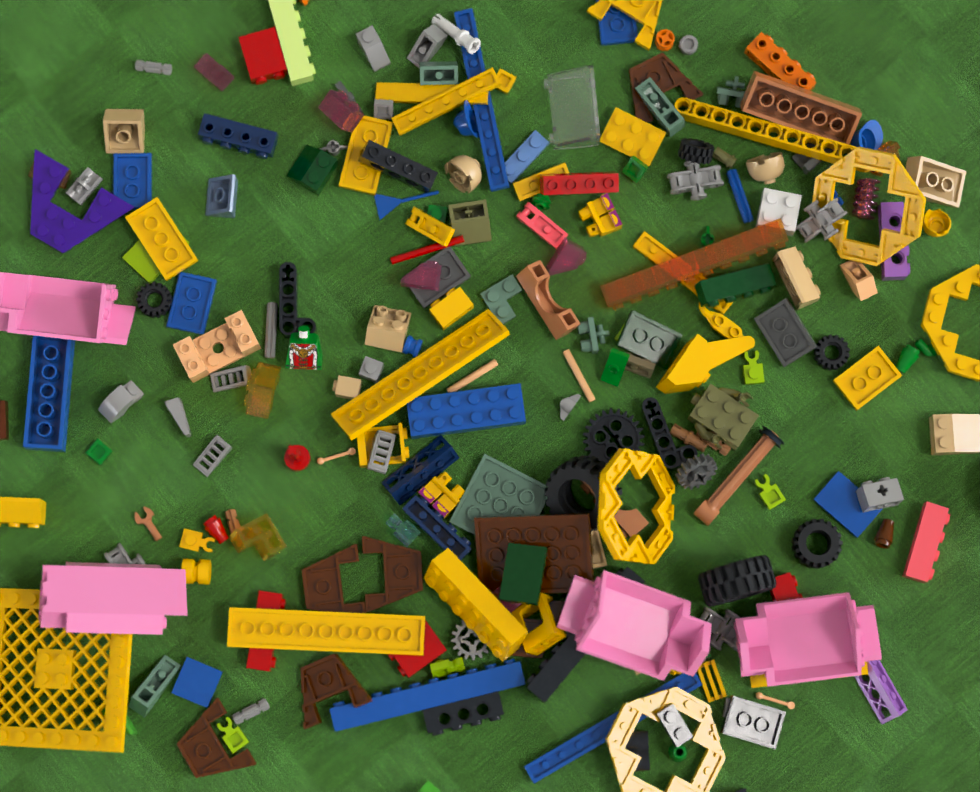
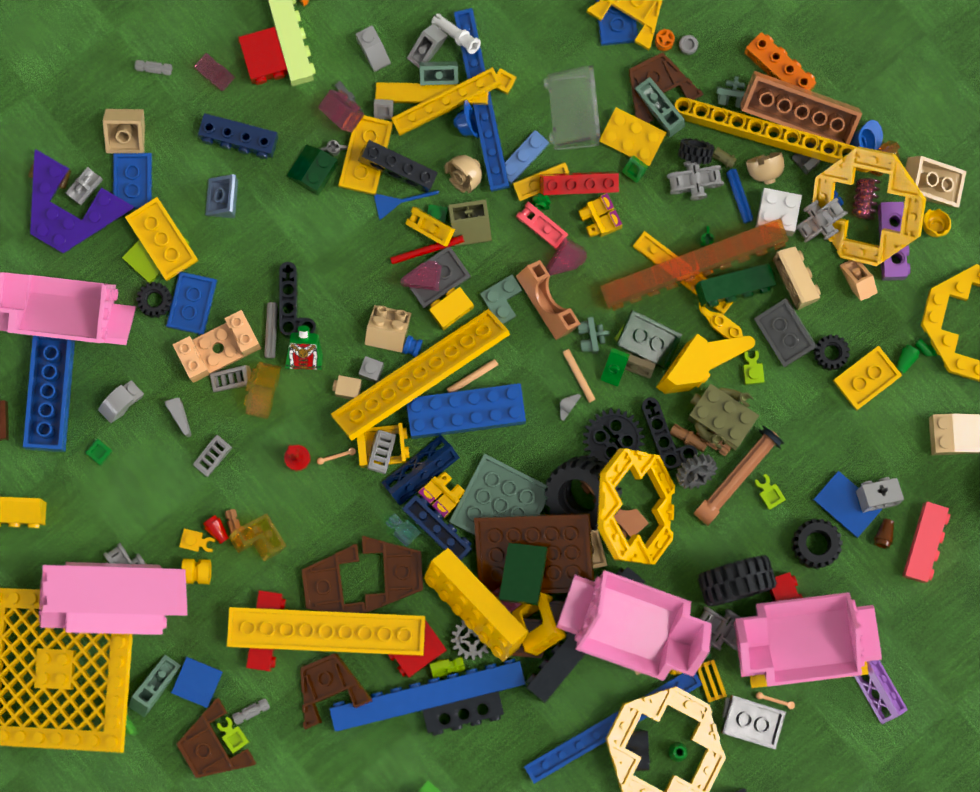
nougat bar [135,506,162,541] -> none
plate [655,703,693,747] -> none

